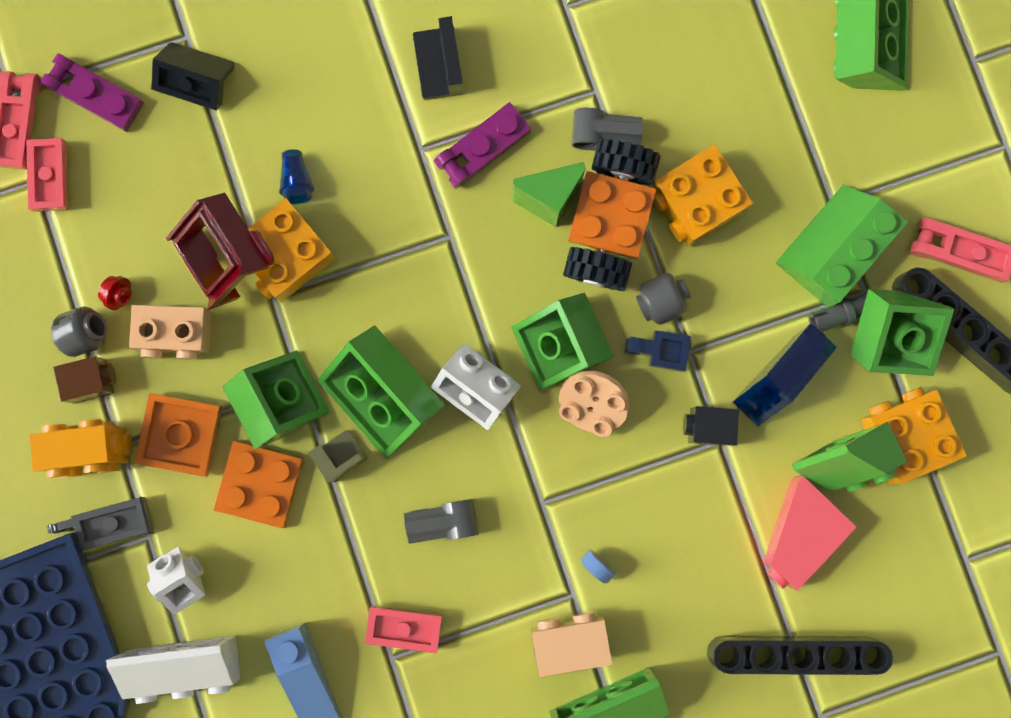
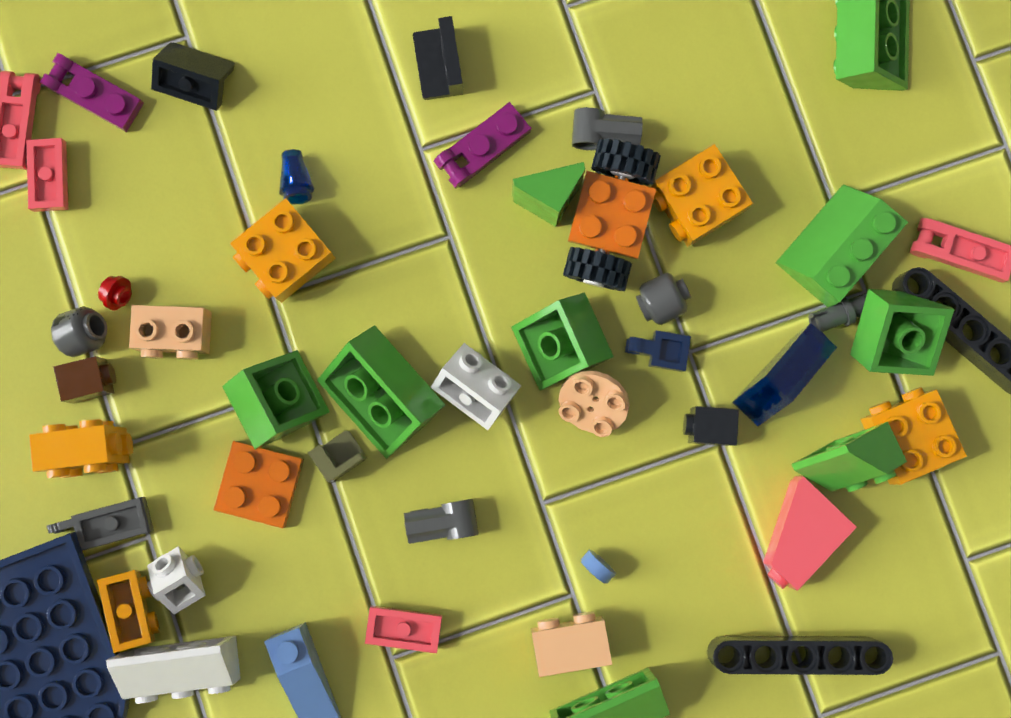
orange plate [134,393,222,477] -> none
dark red piece [166,192,275,311] -> none
none -> light orange brick [97,570,160,653]

